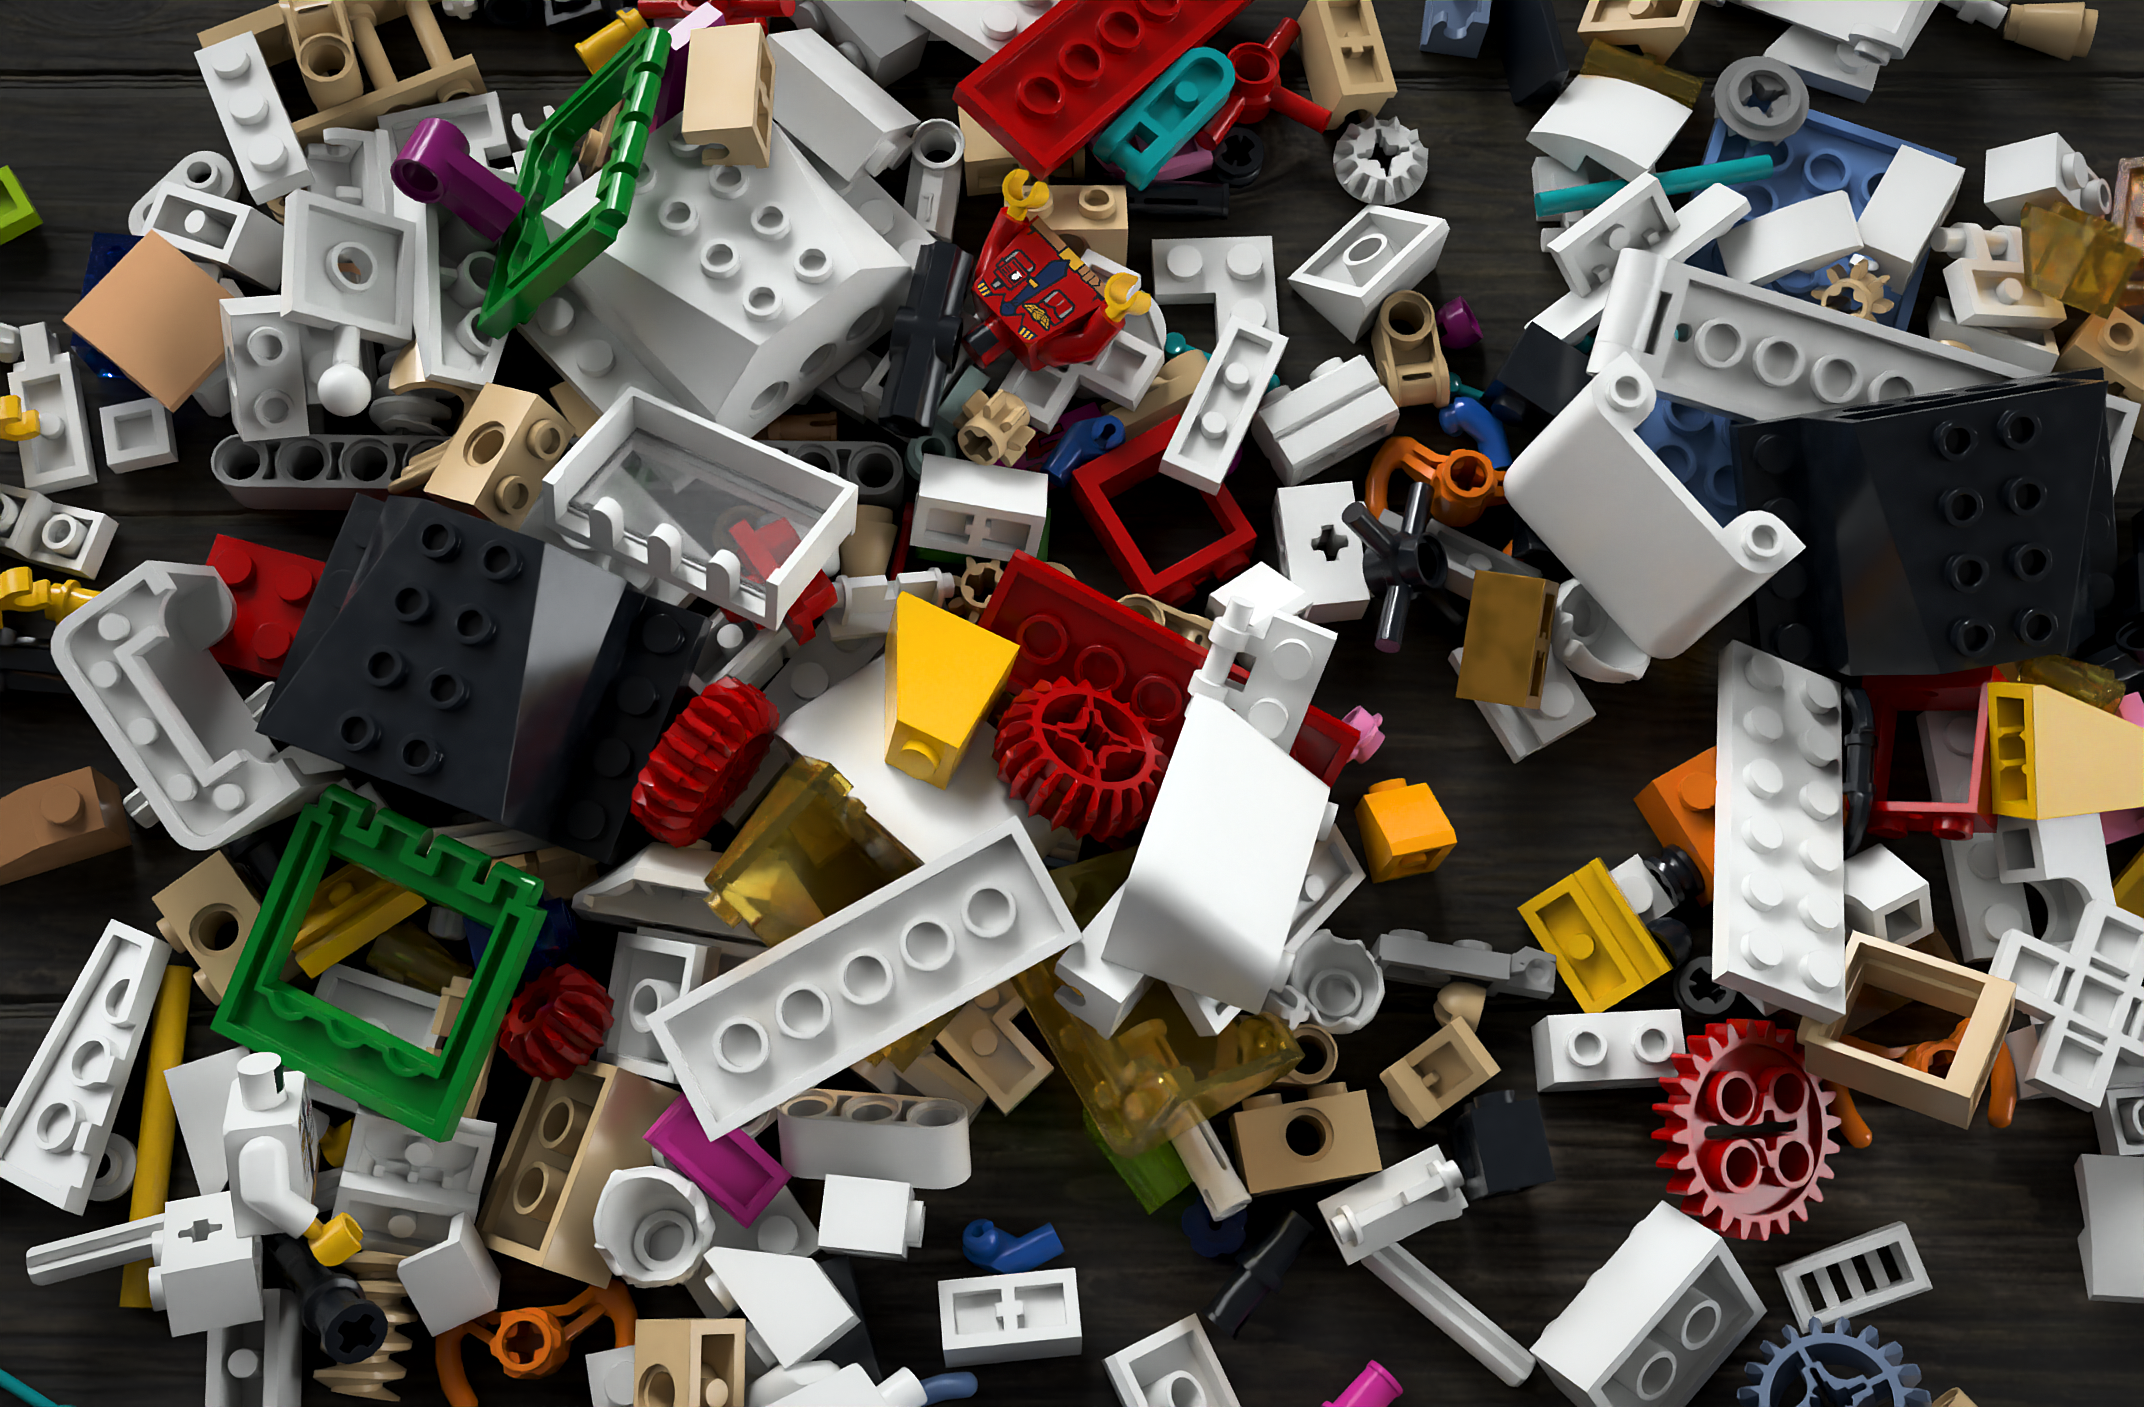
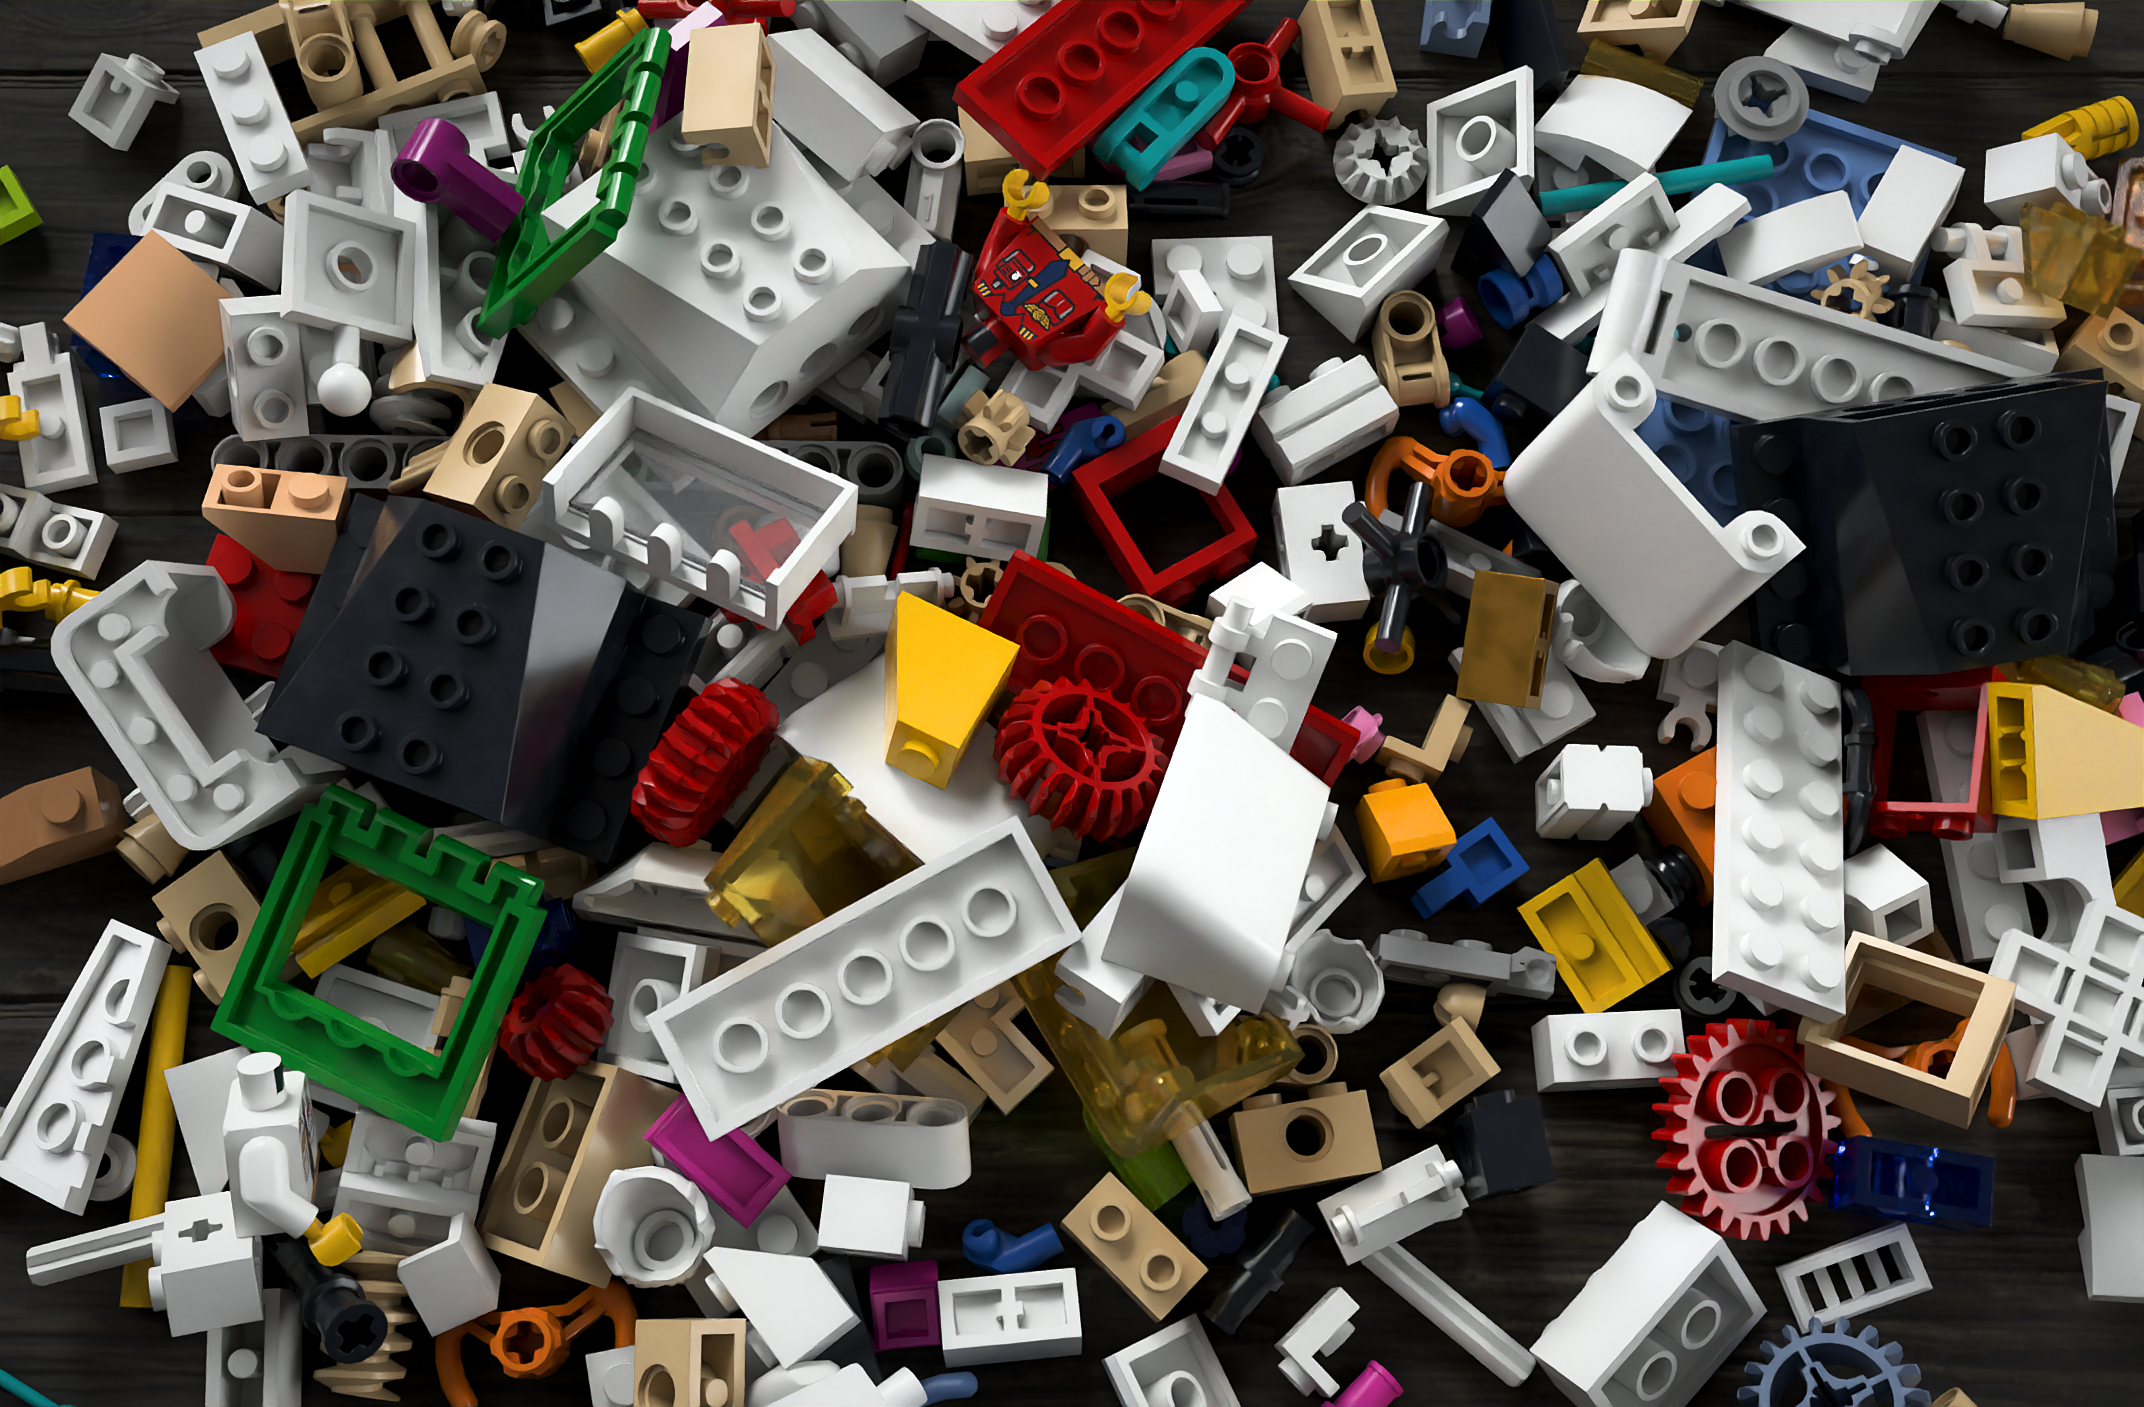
none -> white bracket [68,53,180,151]
none -> tan cone [114,812,191,885]
none -> light nougat slope [202,464,351,575]
none -> tan bush [450,10,507,72]
none -> dark pink slope [870,1260,943,1351]
none -> tan brick [1060,1171,1209,1323]
none -> white plate [1161,269,1224,355]
none -> white bracket [1274,1287,1360,1398]
none -> yellow hinge [1363,622,1415,674]
none -> tan bracket [1374,694,1474,788]
none -> blue plate [1408,817,1530,921]
none -> white slope [1427,65,1534,216]
none -> black slope [1450,167,1553,280]
none -> blue wheel [1478,252,1563,329]
none -> white brick [1535,744,1653,841]
none -> white plate [1656,640,1724,753]
none -> clear blue brick [1828,1135,1995,1232]
none -> black bush [1883,284,1940,340]
none -> yellow hinge [2022,96,2139,161]

